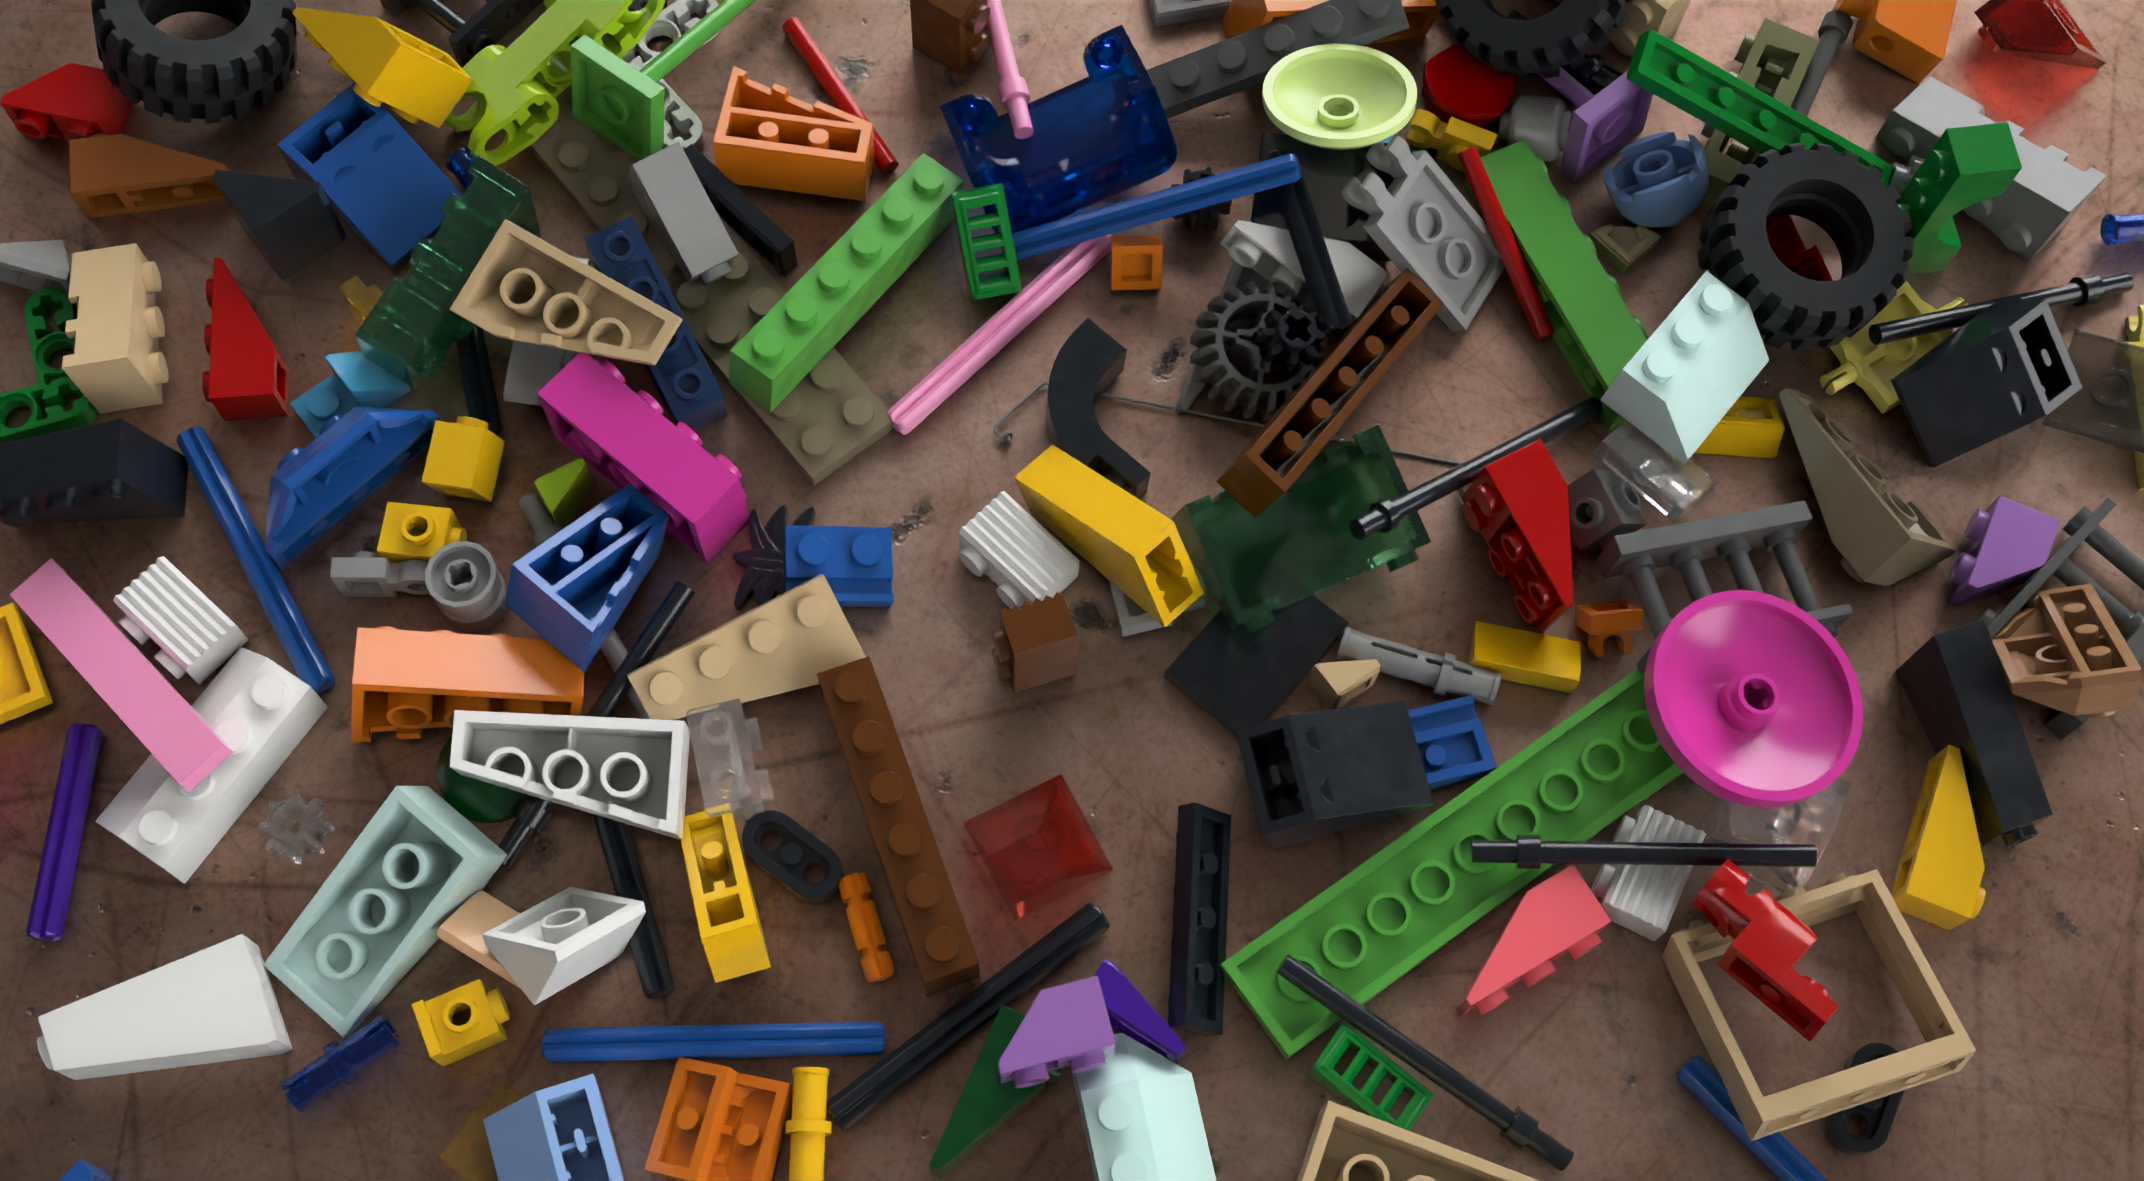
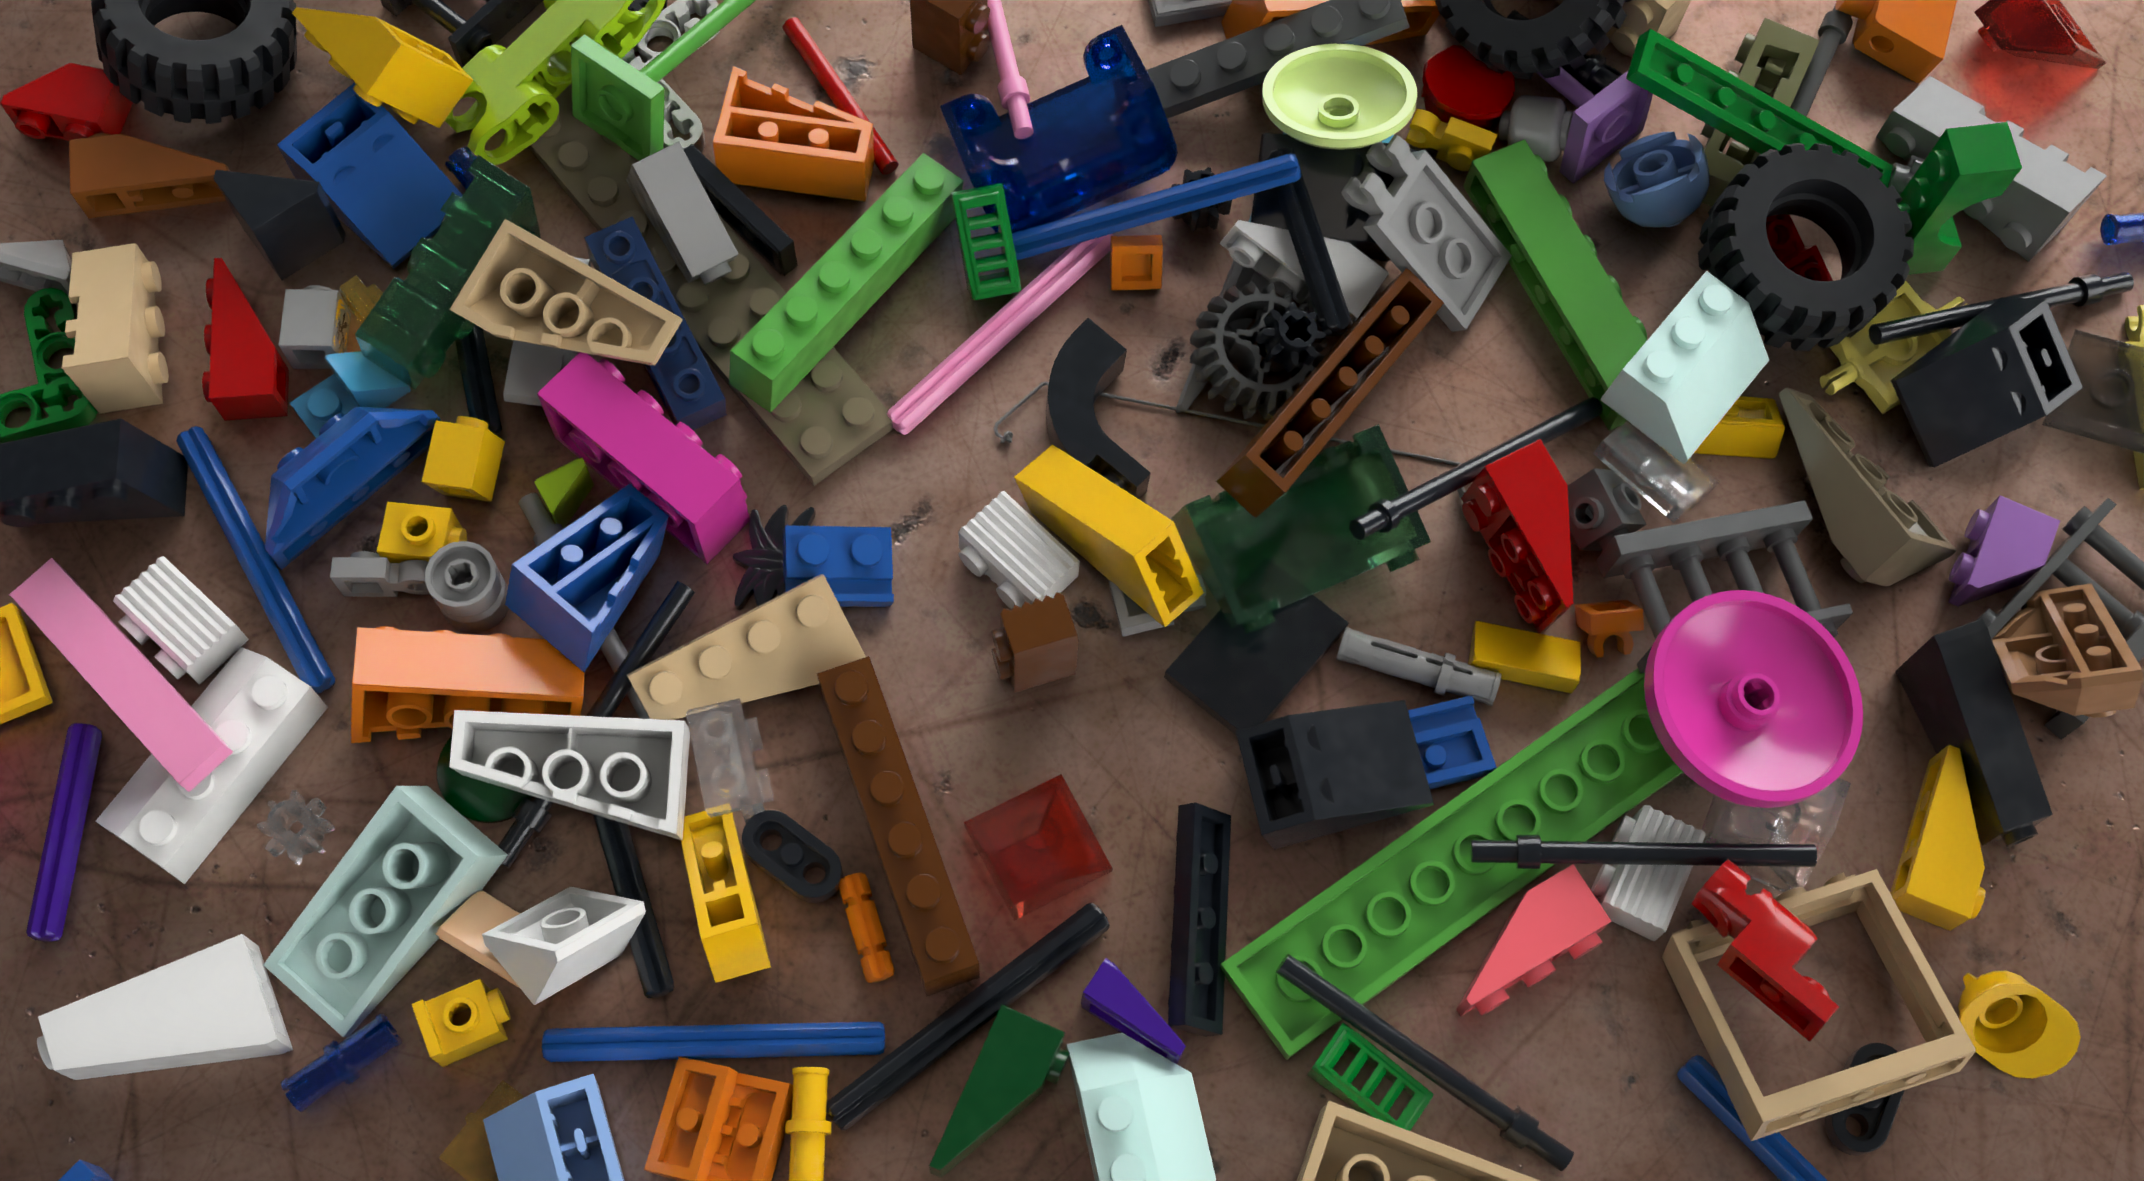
medium lavender slope [998,976,1116,1088] -> none
tan slope [1308,659,1381,710] -> none
red bar [1457,146,1555,340] -> none
tan tile [1589,224,1661,275] -> none
none -> light grey brick [279,285,351,369]
none -> yellow piece [1958,970,2081,1079]

